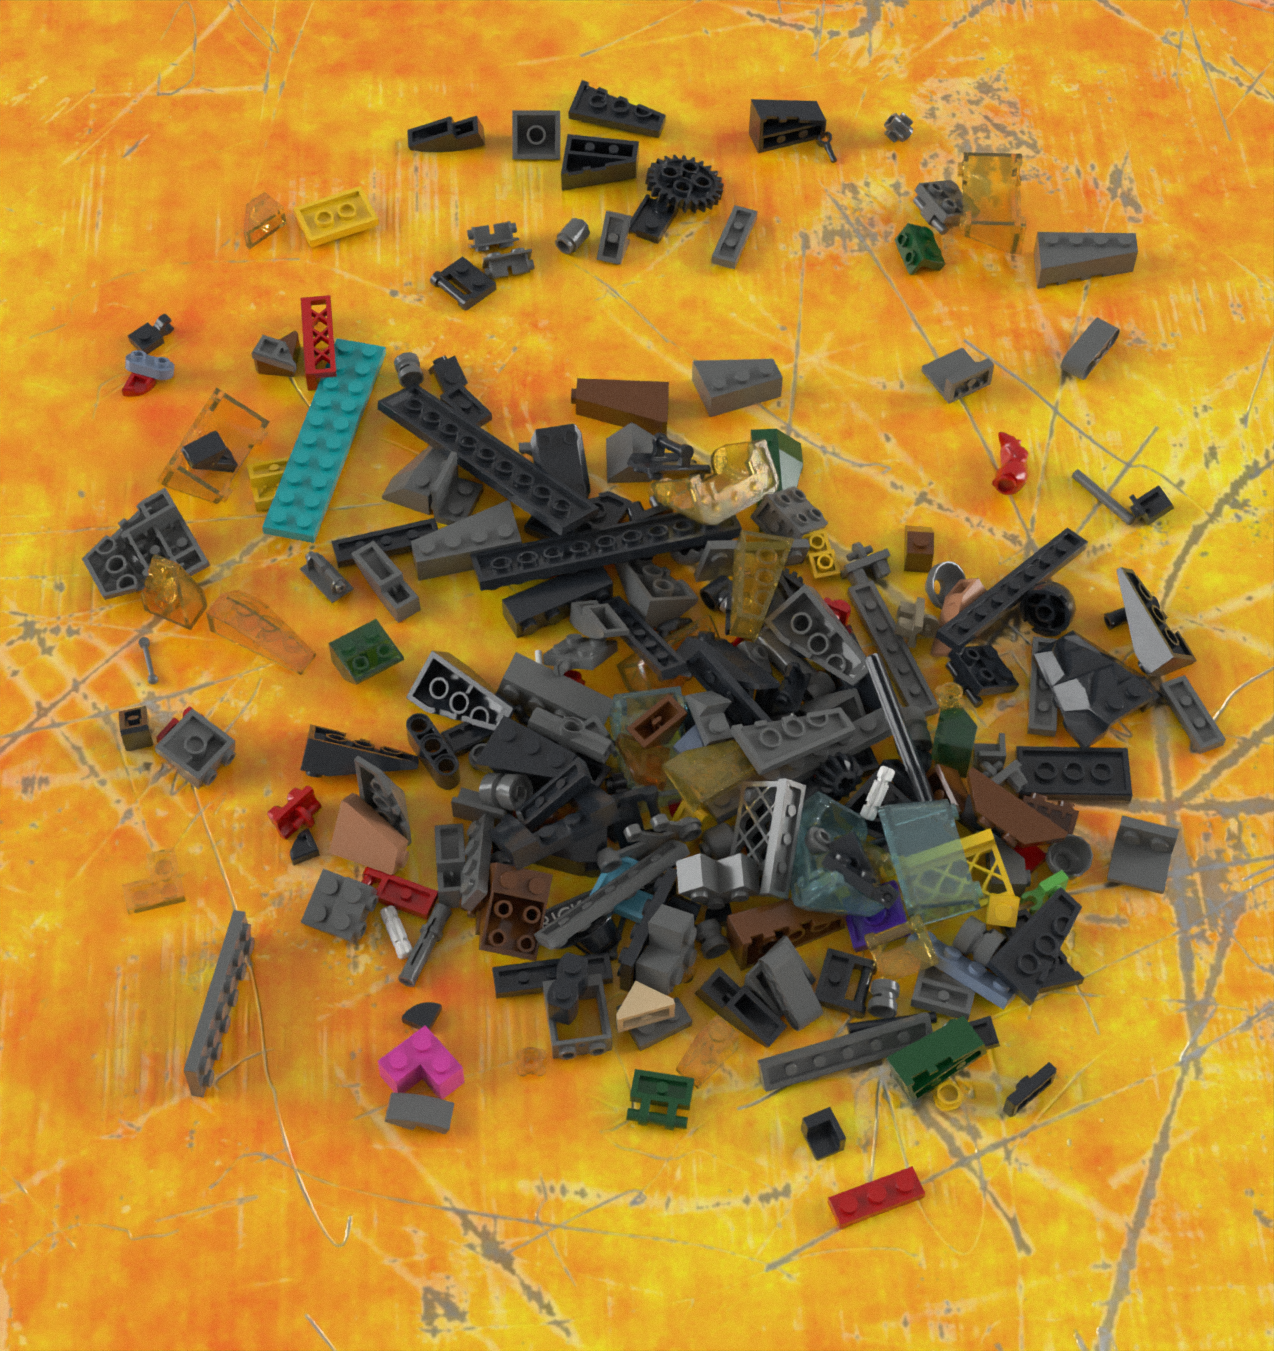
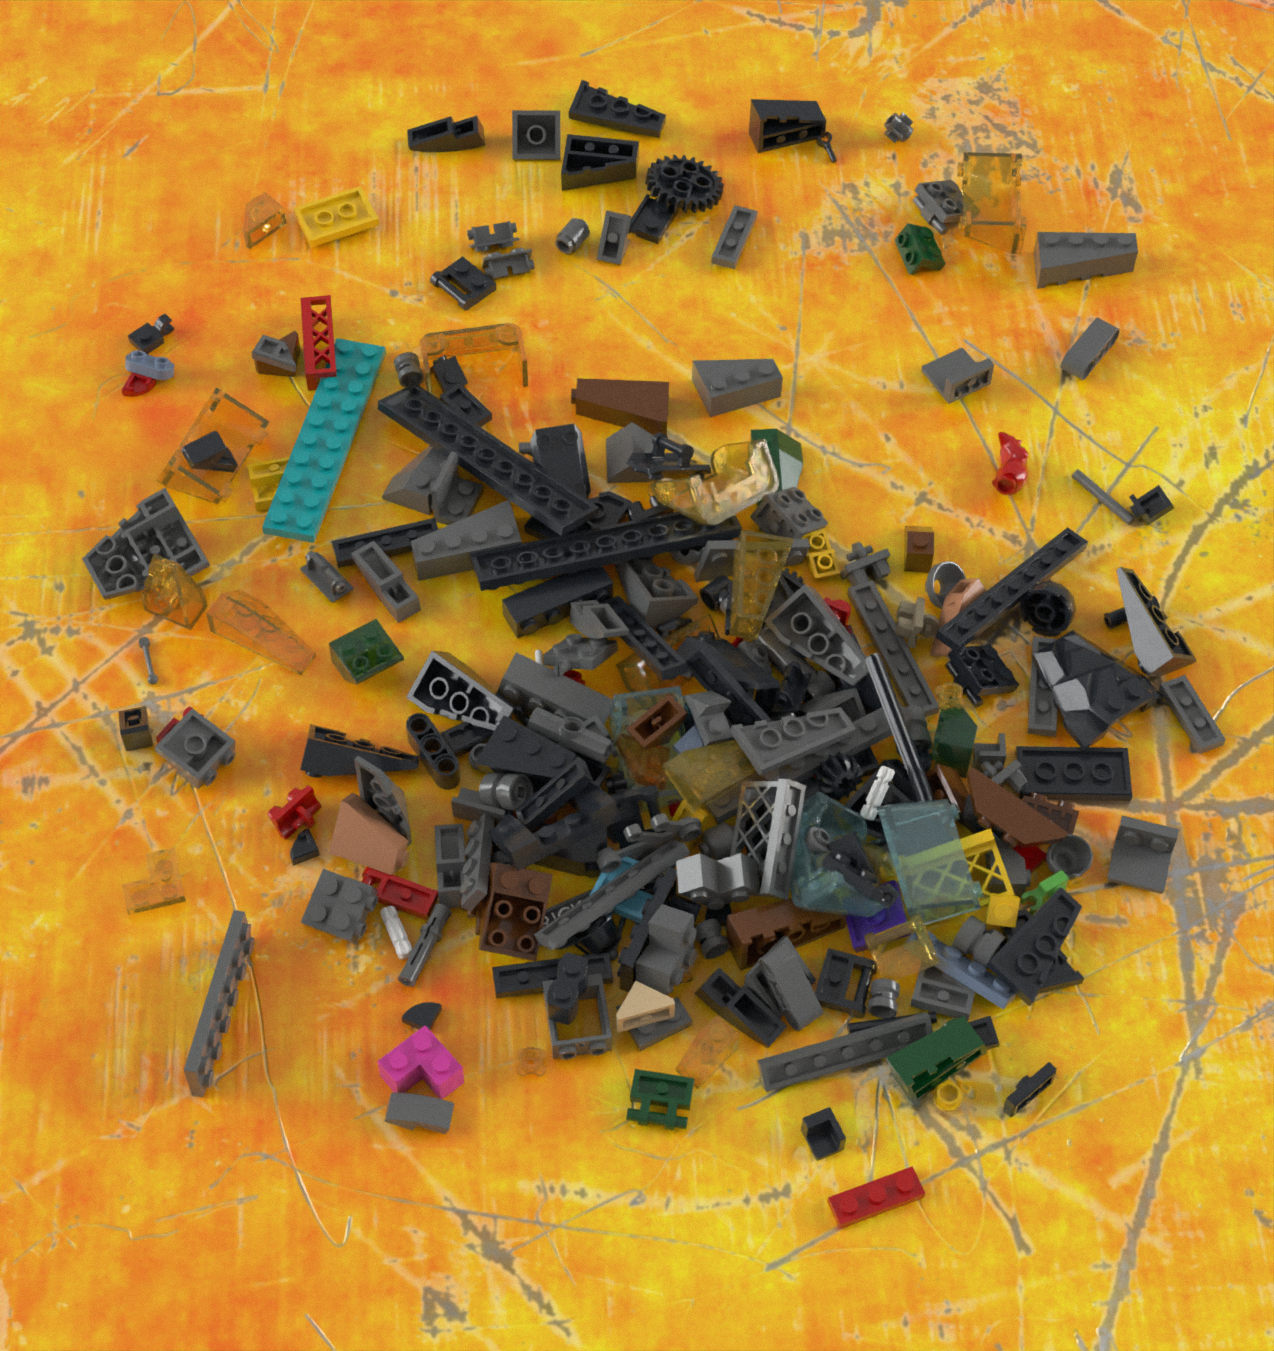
none -> clear yellow windscreen [419,323,528,394]

